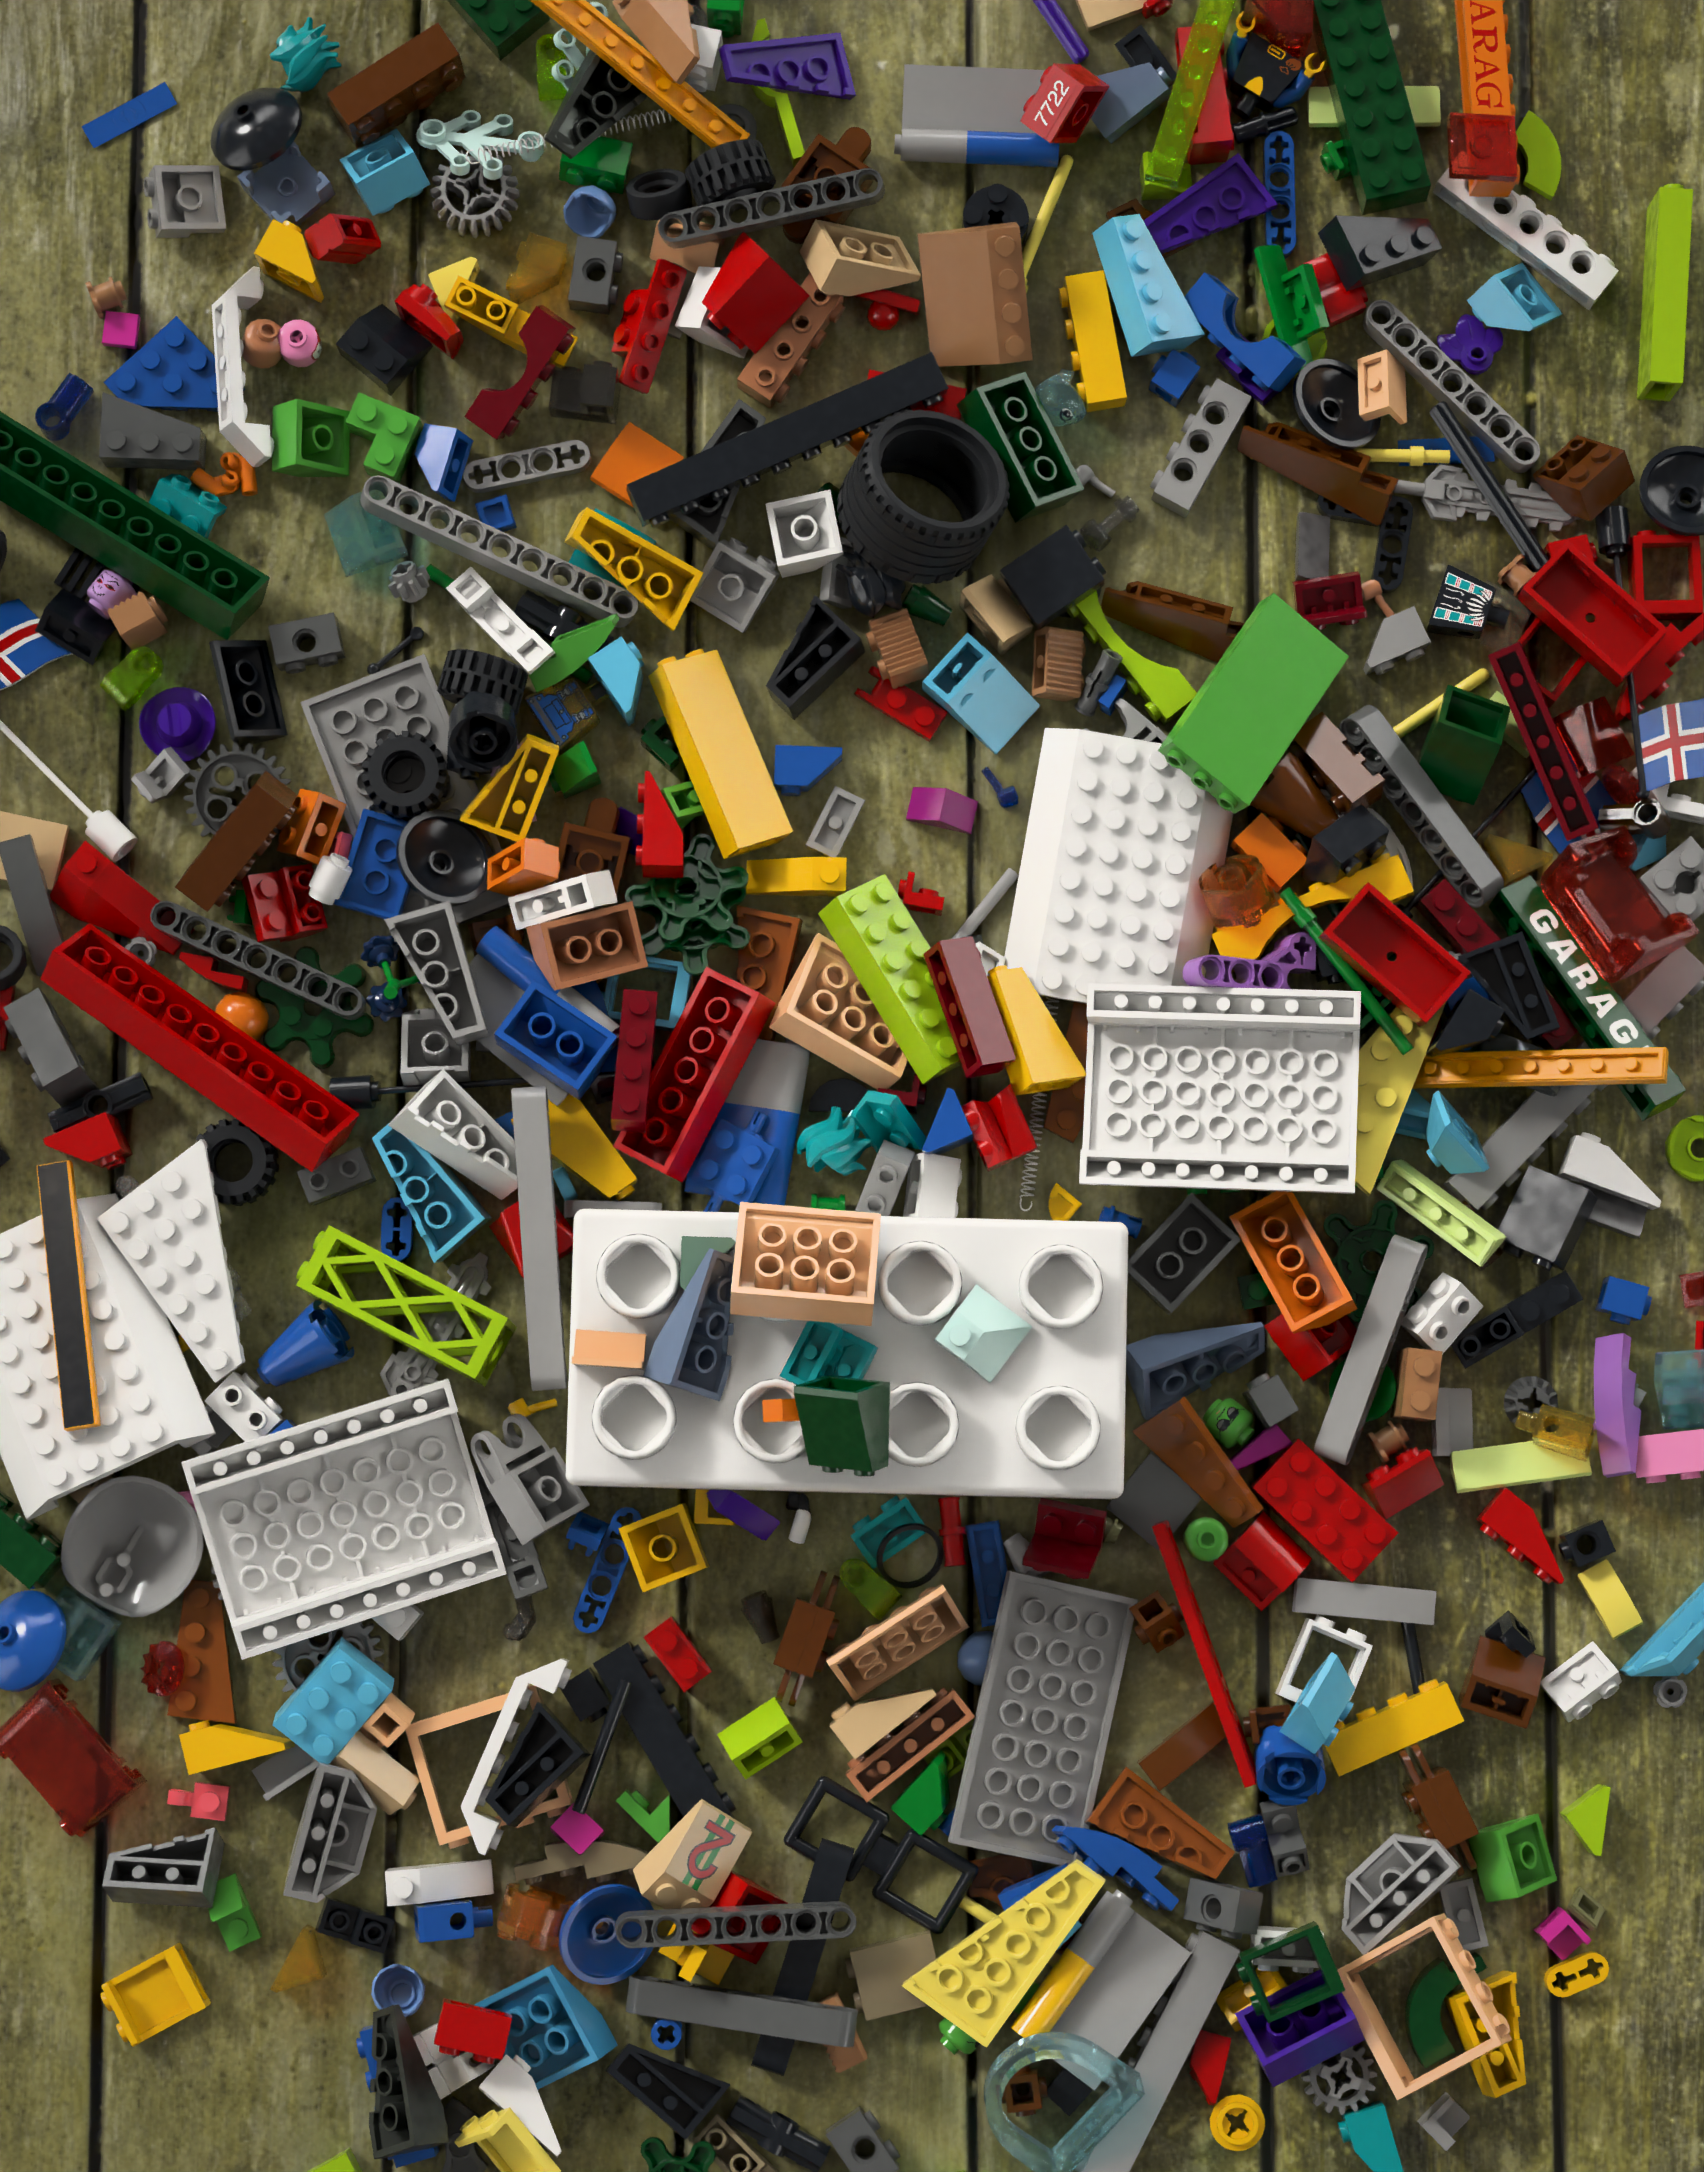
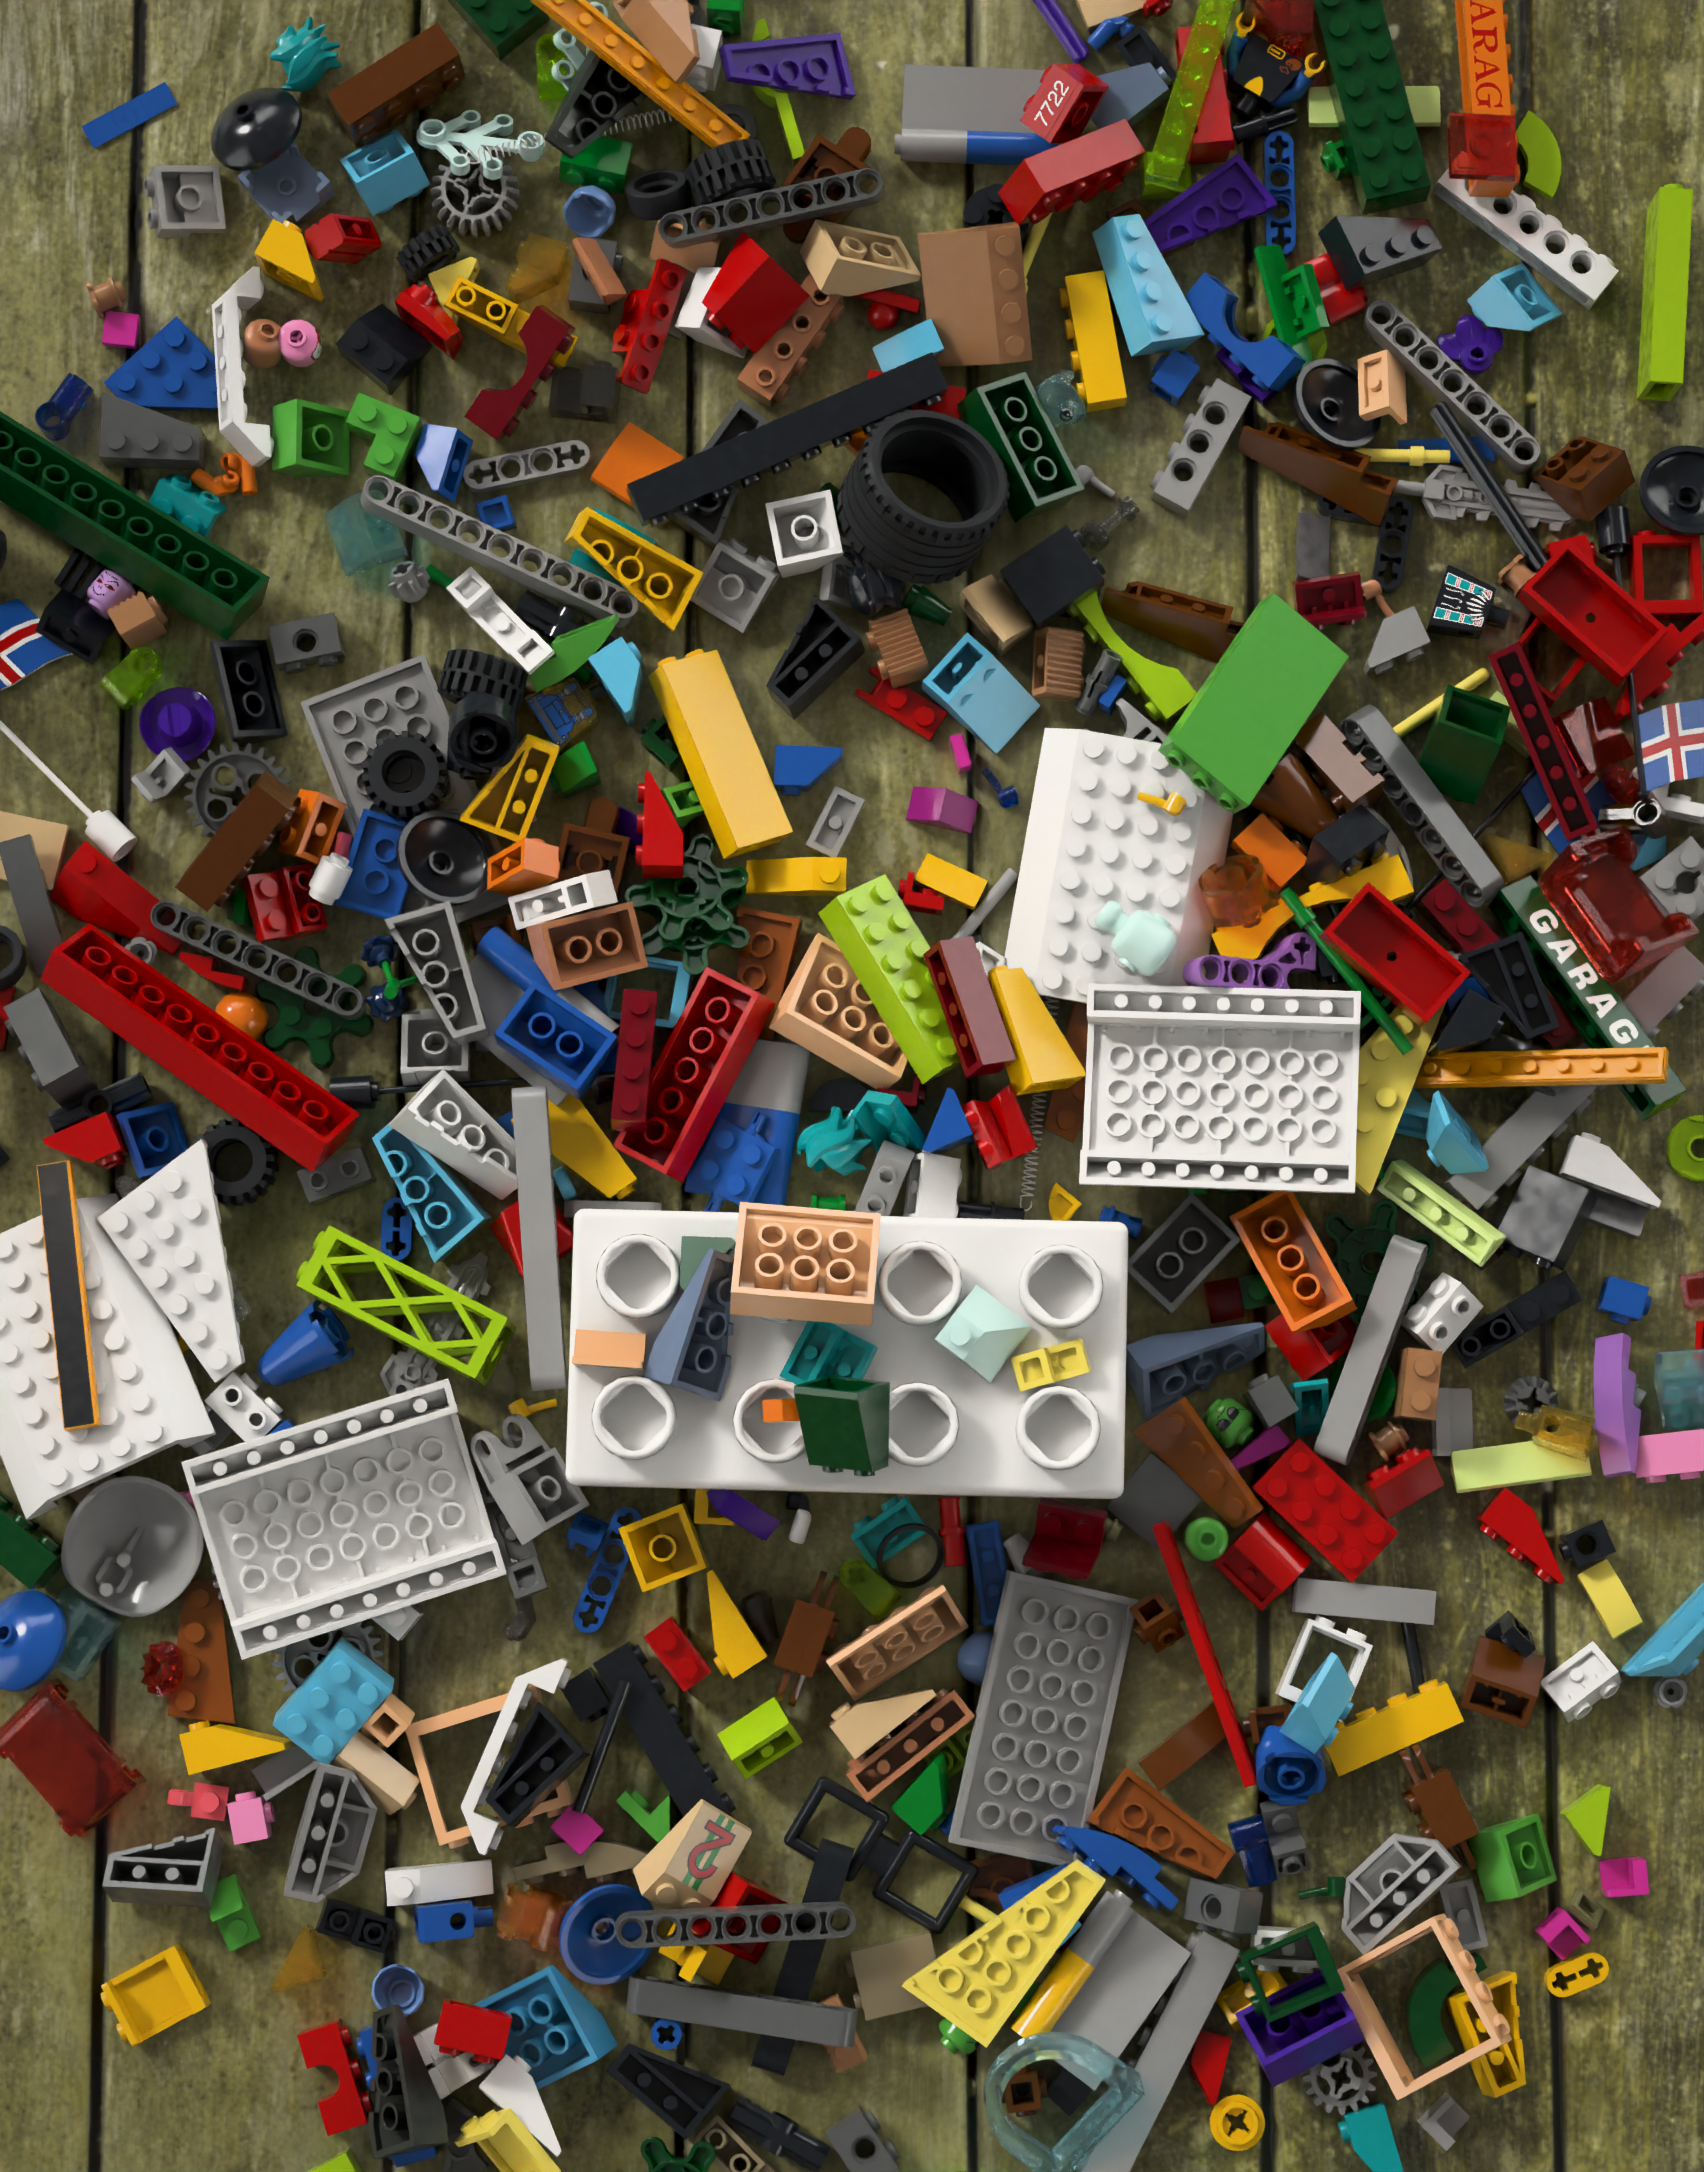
black hinge [367,627,424,675] -> none
none -> blue slope [116,1102,189,1182]
none -> bright pink brick [227,1791,275,1845]
none -> red arch [297,2018,374,2136]
none -> black tyre [396,225,460,283]
none -> nougat slope [572,238,626,306]
none -> yellow slope [707,1569,768,1679]
none -> medium azure slope [872,318,945,372]
none -> yellow slope [913,853,988,911]
none -> dark pink tile [949,733,972,774]
none -> black axle [957,1201,1025,1220]
none -> red brick [998,119,1146,226]
none -> light yellow slope [1011,1338,1092,1392]
none -> blue arm [1087,16,1135,51]
none -> light aqua piece [1094,900,1178,976]
none -> yellow hand [1137,792,1187,816]
none -> clear red slope [1204,1277,1244,1324]
none -> teal slope [1288,1378,1329,1437]
none -> dark green hand [1298,1876,1346,1900]
none -> dark pink panel [1599,1856,1649,1897]

